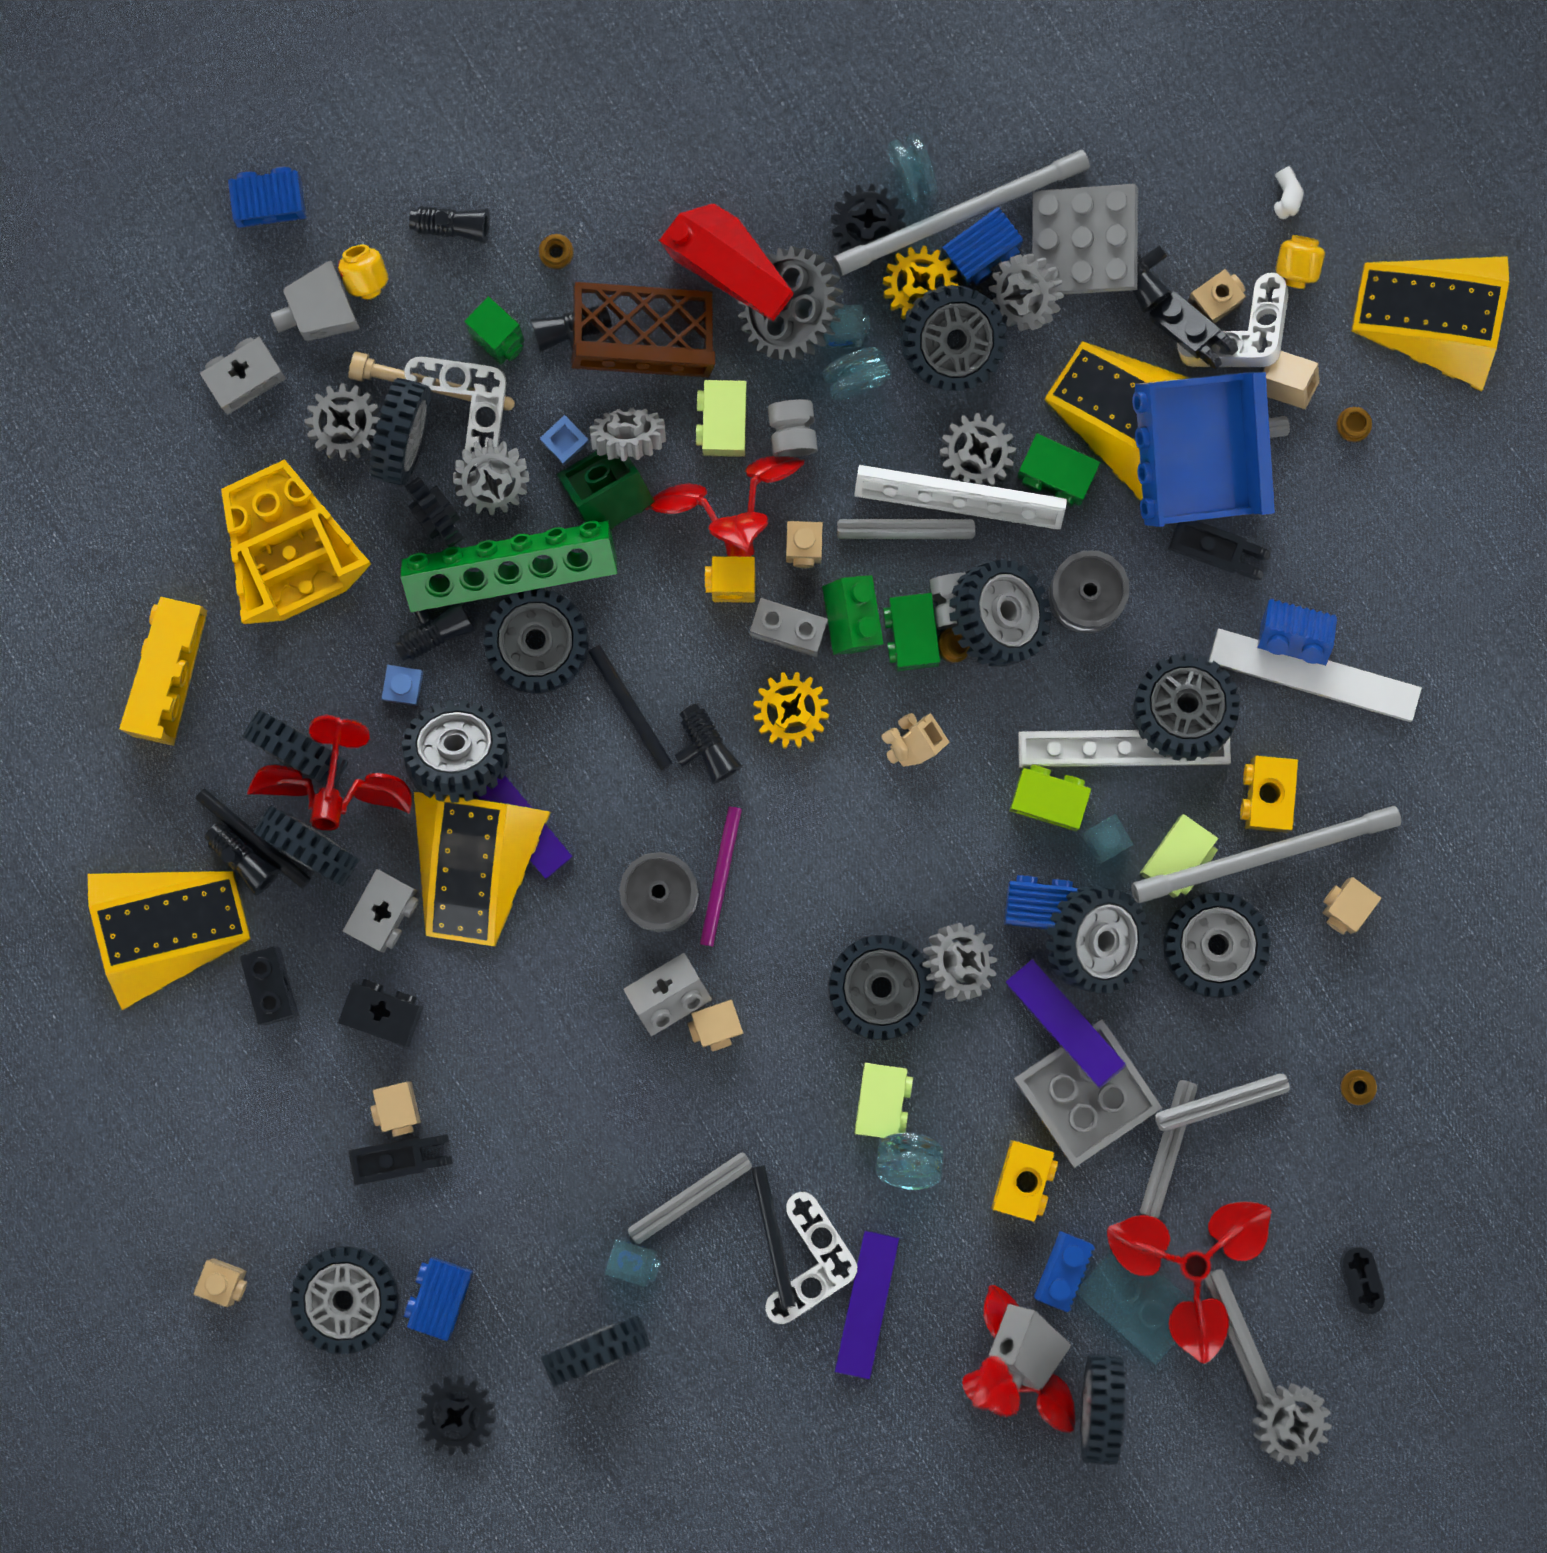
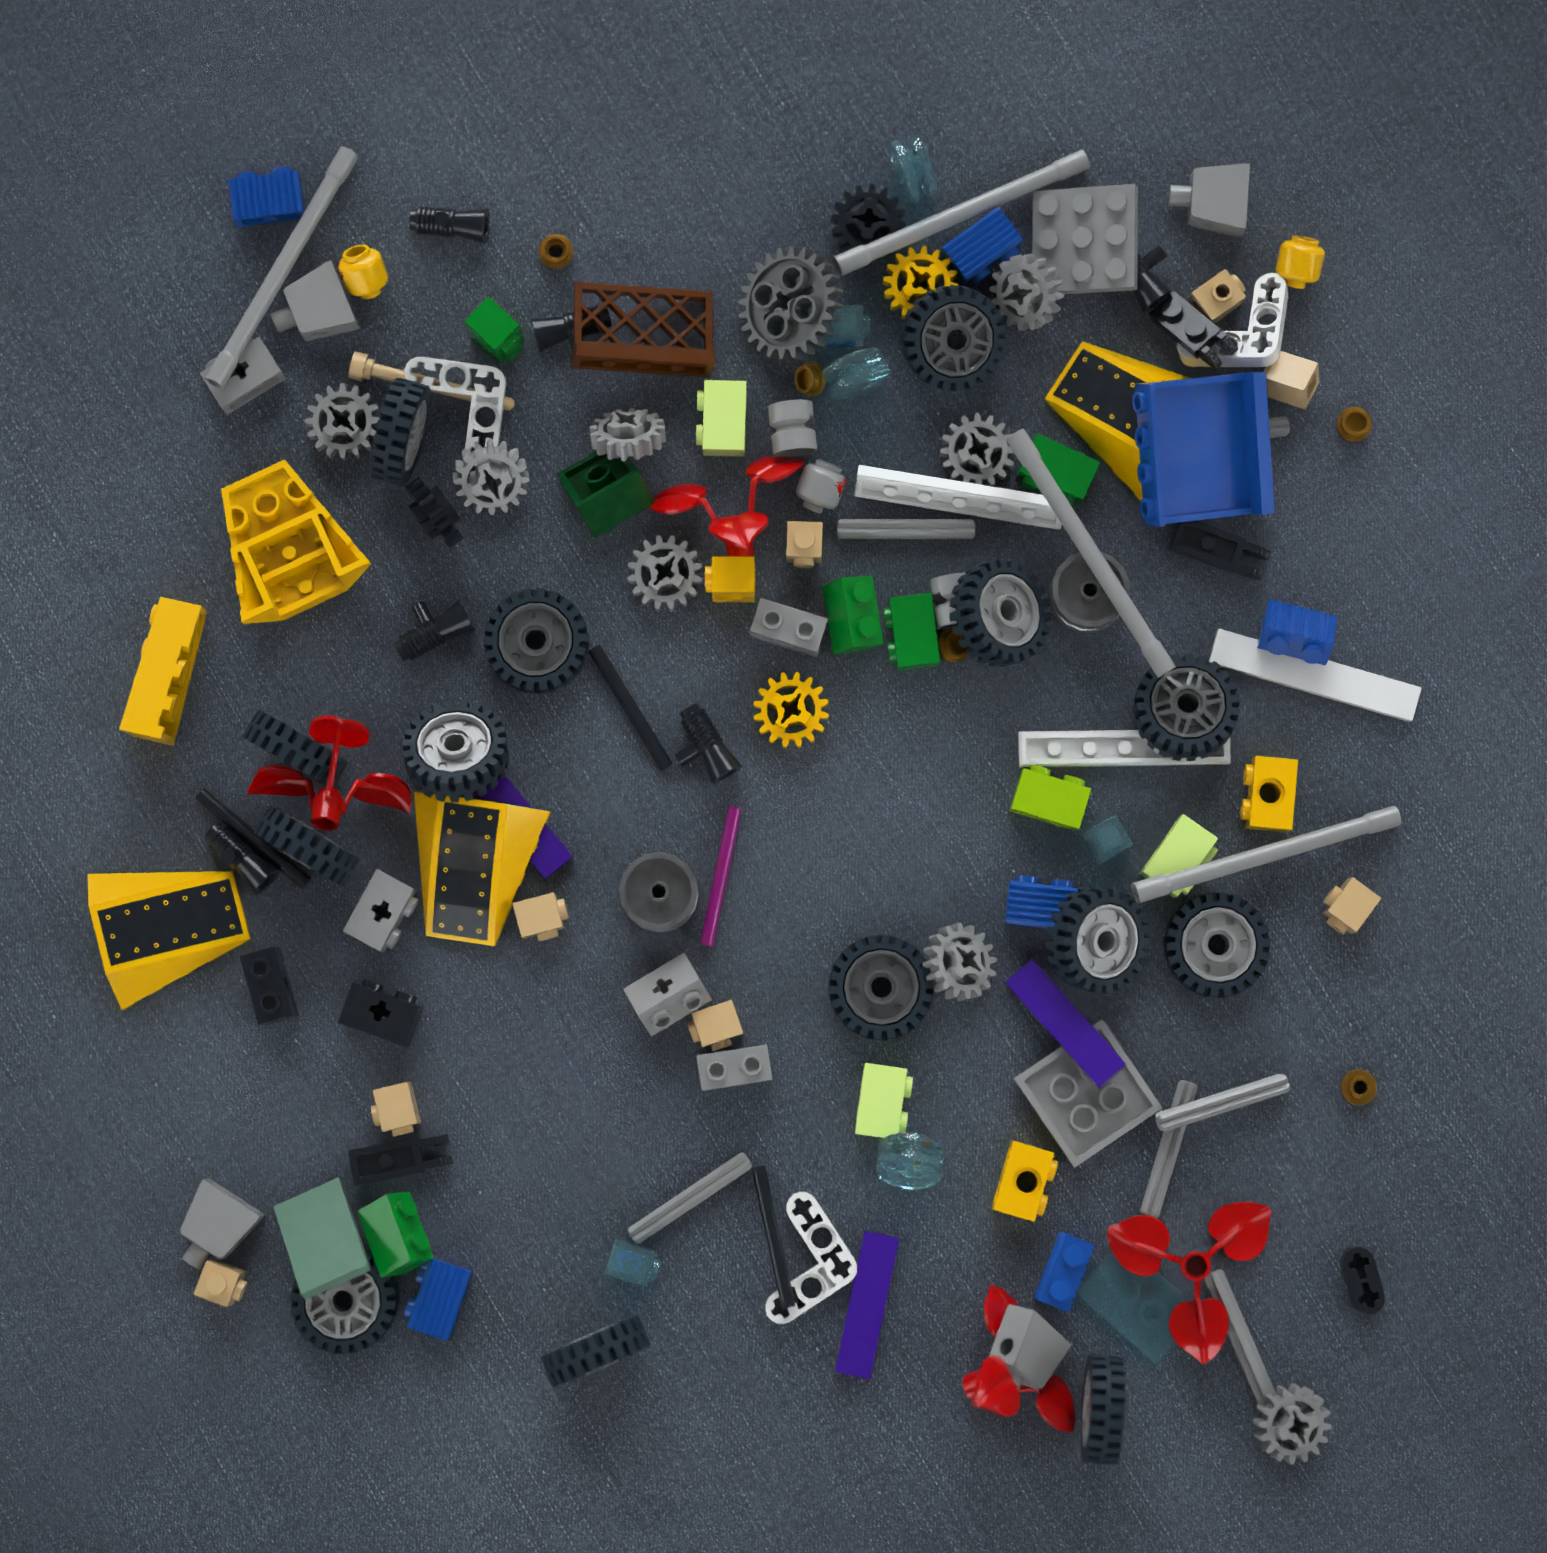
medium blue plate [382,665,423,706] -> none
green brick [400,521,617,612] -> none
black gear [417,1375,496,1455] -> none
medium blue plate [539,415,589,466] -> none
red wedge [658,203,794,321] -> none
tan piece [882,713,950,767] -> none
white arm [1274,166,1303,219] -> none
wedge [1351,257,1509,391] -> none
none -> light grey torso [180,1178,265,1269]
none -> light grey piece [205,146,358,390]
none -> sand green tile [273,1177,371,1299]
none -> green brick [357,1191,434,1278]
none -> tan brick [513,892,569,942]
none -> light grey gear [627,535,703,612]
none -> light grey brick [696,1044,773,1091]
none -> pearl gold plate [794,362,826,397]
none -> light grey head [796,459,847,514]
none -> light grey piece [1006,428,1176,678]
none -> light grey torso [1168,163,1250,237]

